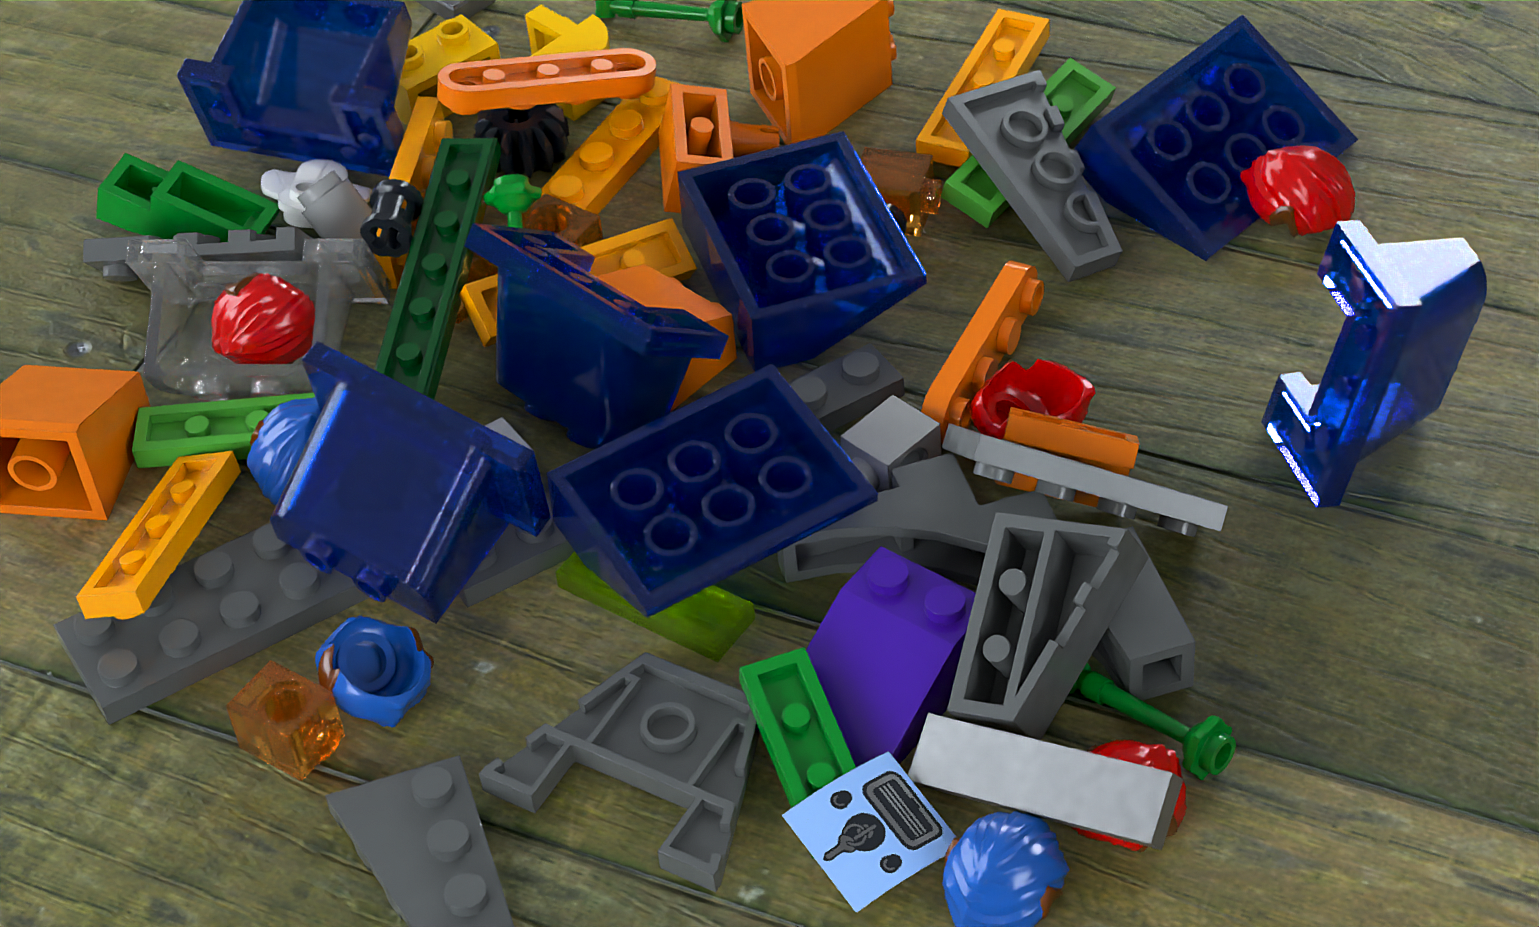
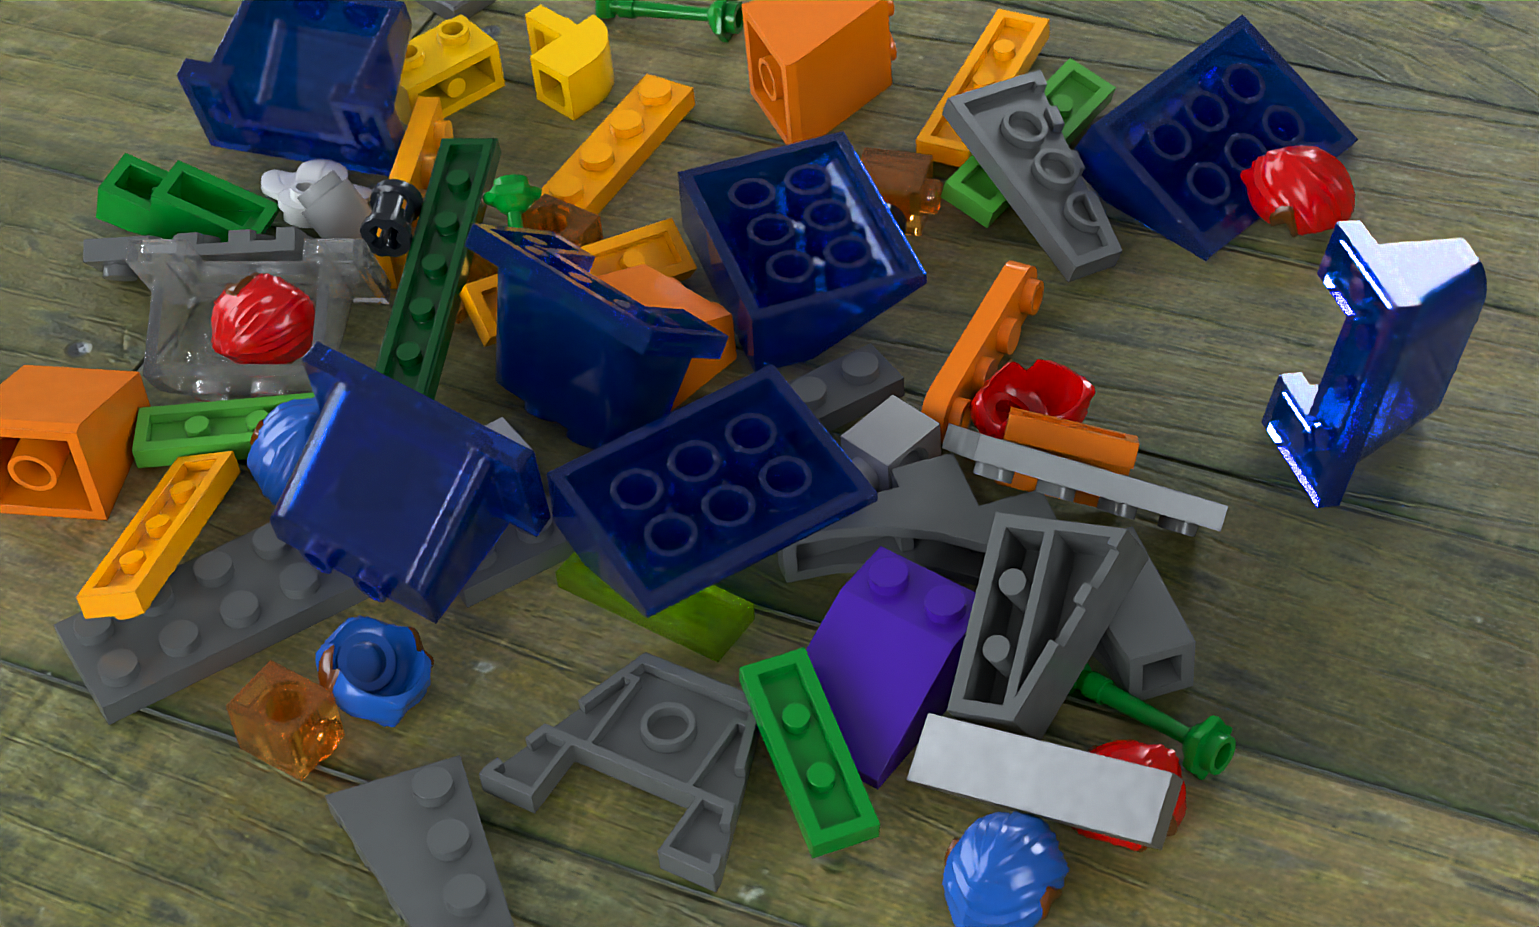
orange plate [437,48,656,115] -> none
black gear [473,103,570,180] -> none
orange brick [658,83,784,217] -> none
light blue sticker [782,752,956,913] -> none

